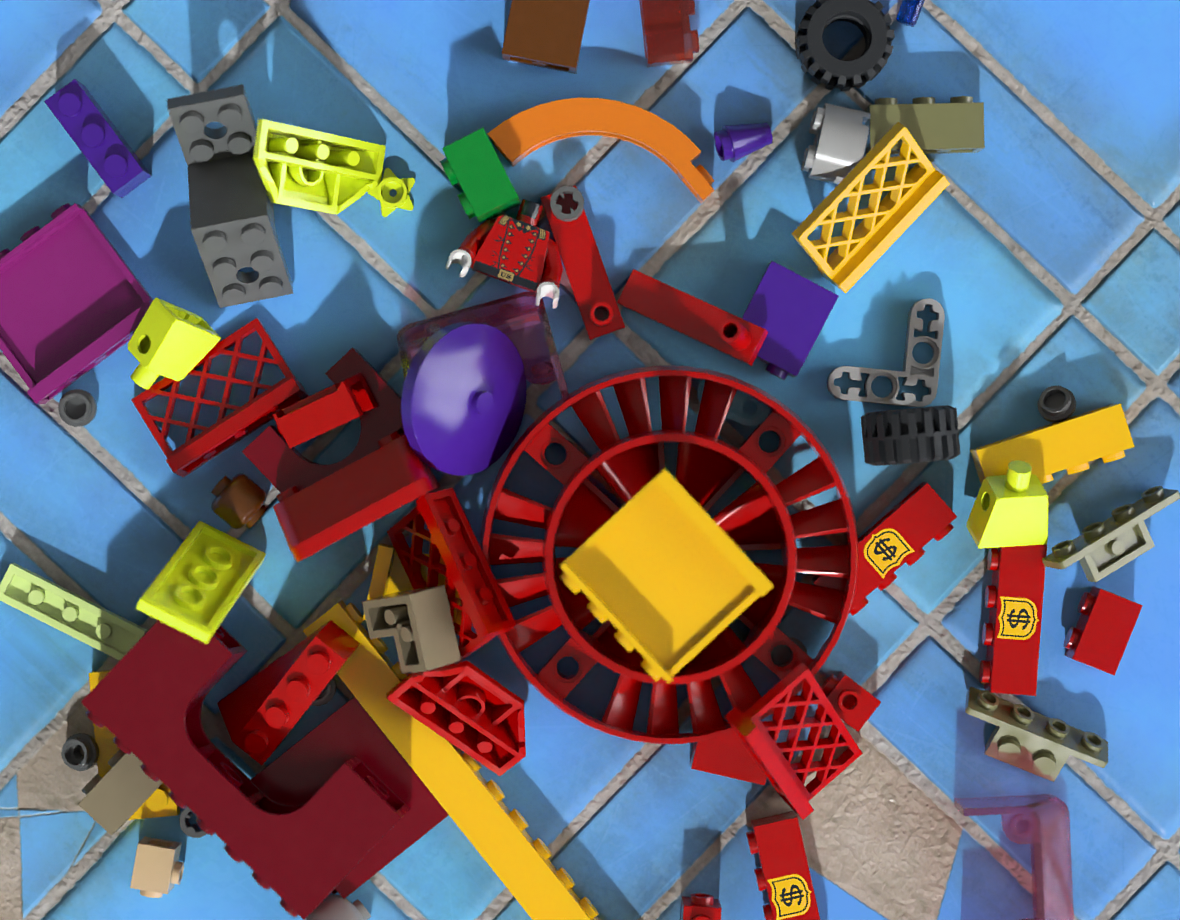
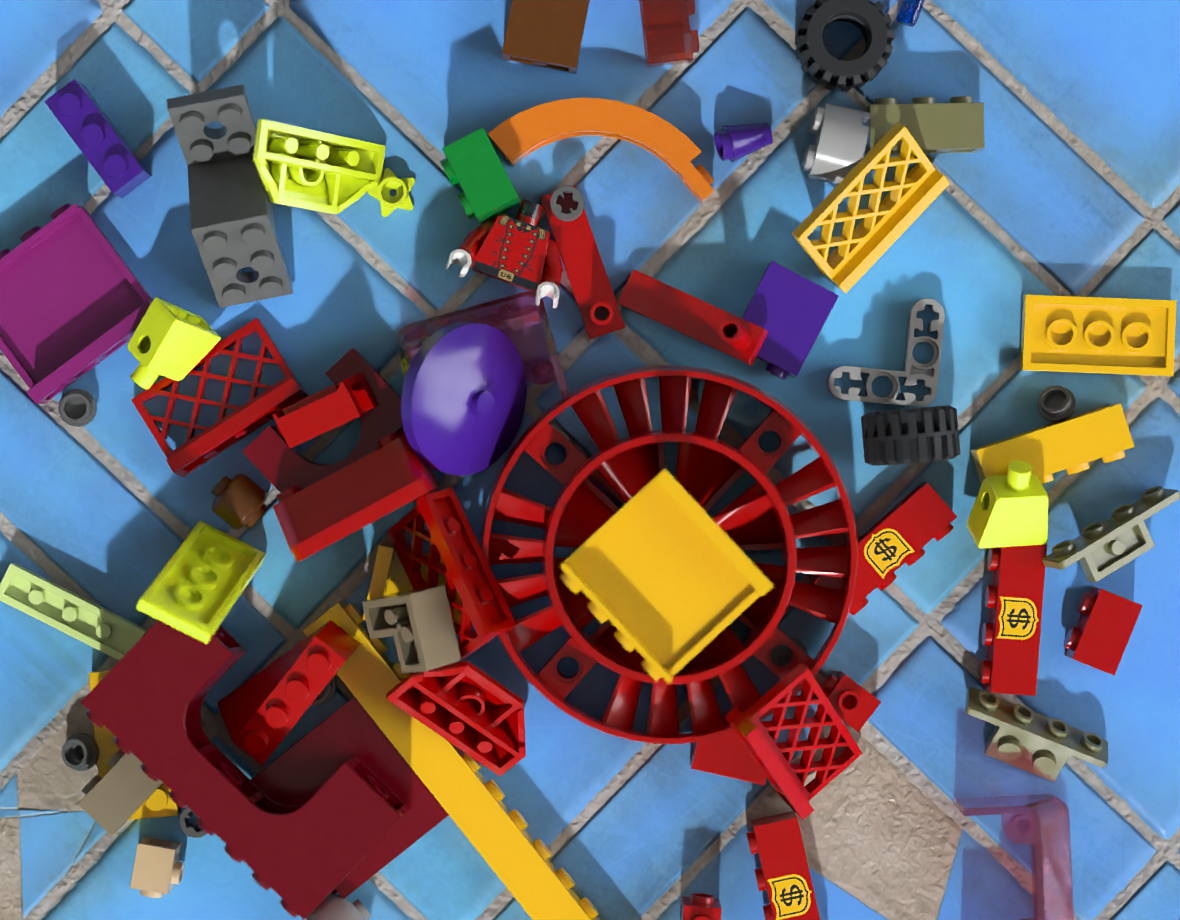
none -> yellow plate [1020,295,1177,376]

